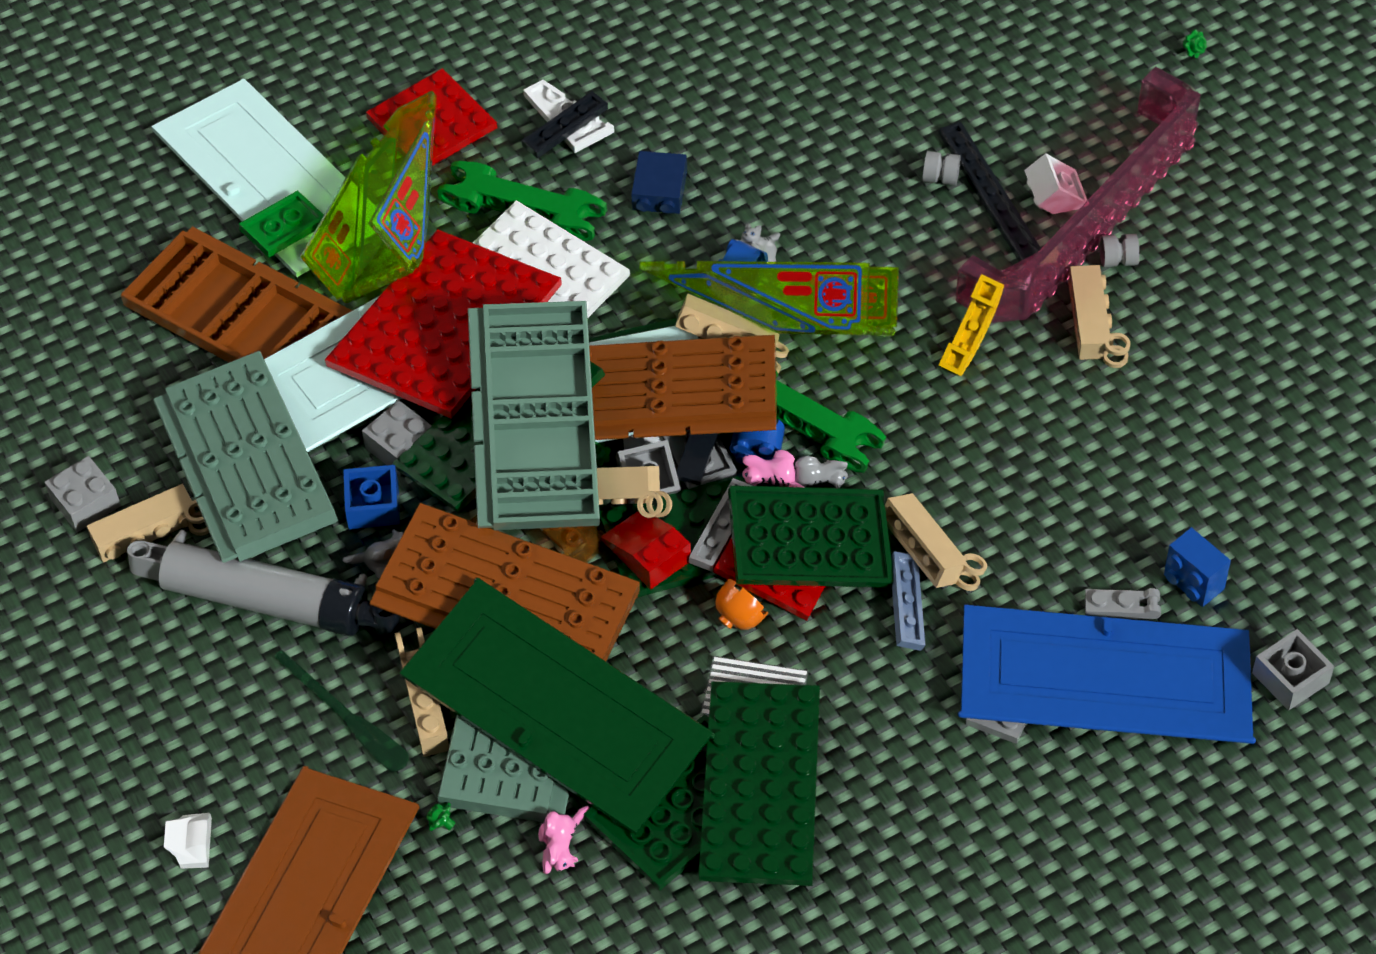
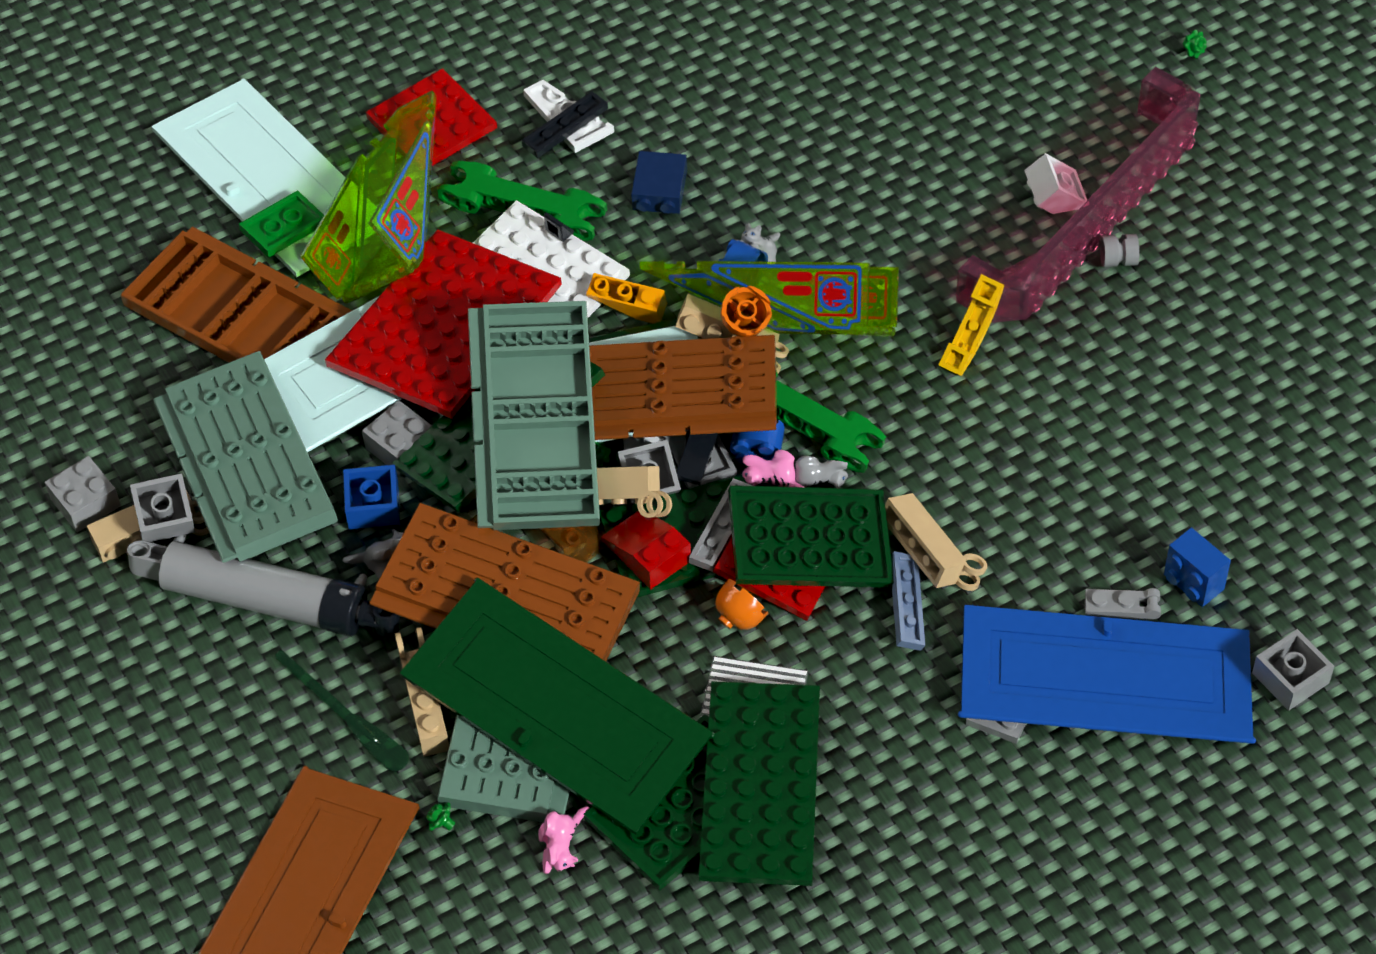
white slope [164,813,212,869] -> none
light grey wheel [923,151,961,186] -> none
black tile [939,121,1046,268] -> none
tan hinge [1068,265,1130,368] -> none
none -> light grey brick [130,473,195,542]
none -> black slope [544,212,574,242]
none -> light orange slope [586,273,667,323]
none -> orange cylinder [721,286,772,337]

